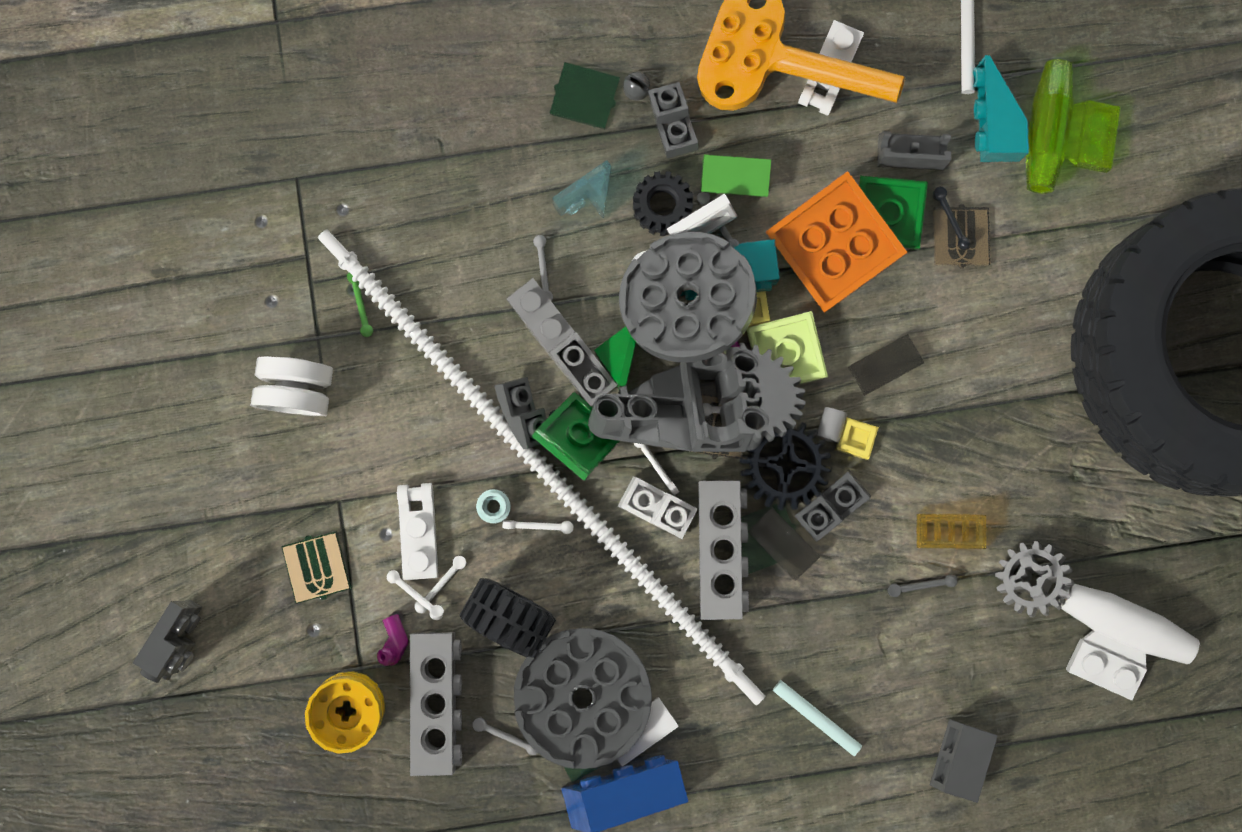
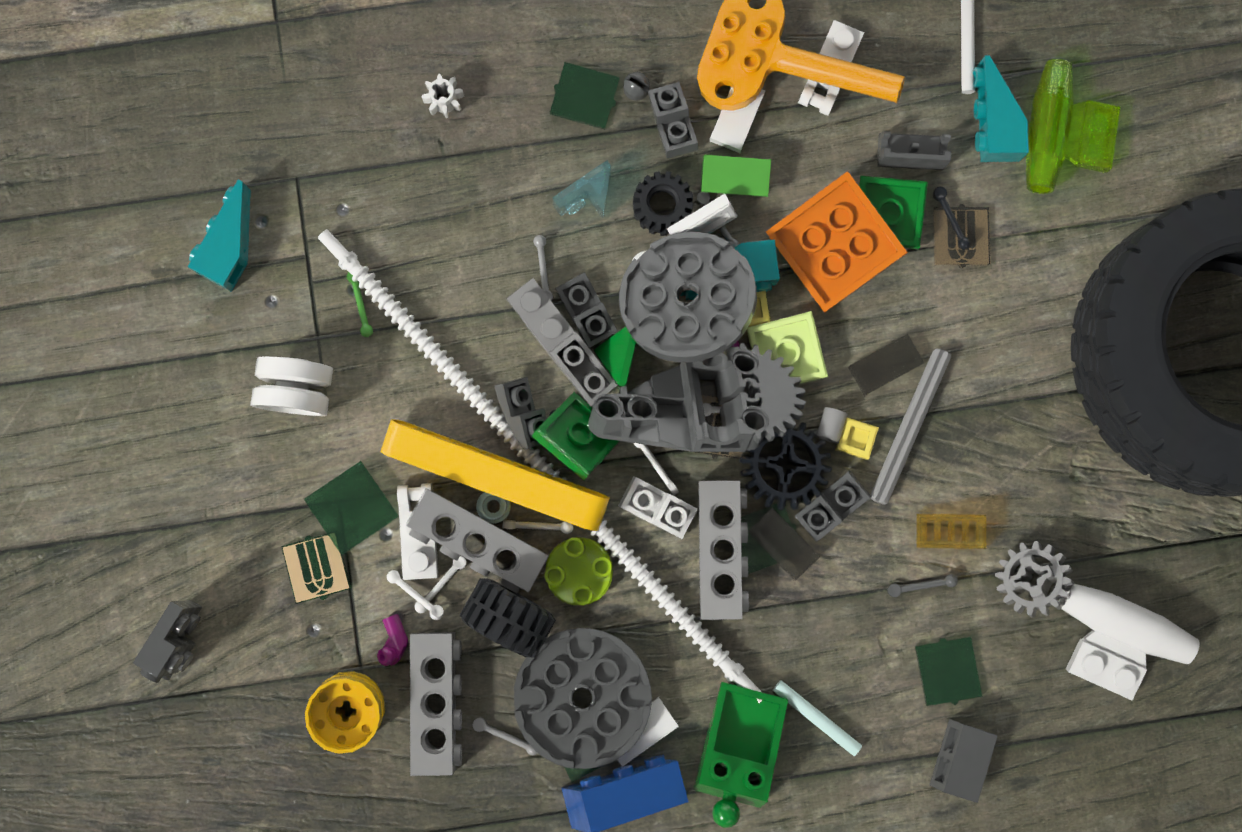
none -> teal slope [188,179,251,292]
none -> clear green tile [304,461,399,556]
none -> yellow beam [380,419,610,531]
none -> light grey brick [406,488,549,593]
none -> white gear [422,74,464,118]
none -> lime dish [545,537,613,606]
none -> dark grey slope [555,272,618,348]
none -> green slope [693,682,788,828]
none -> white tile [710,87,765,153]
none -> light grey axle [870,348,951,505]
none -> clear green piece [915,637,983,706]

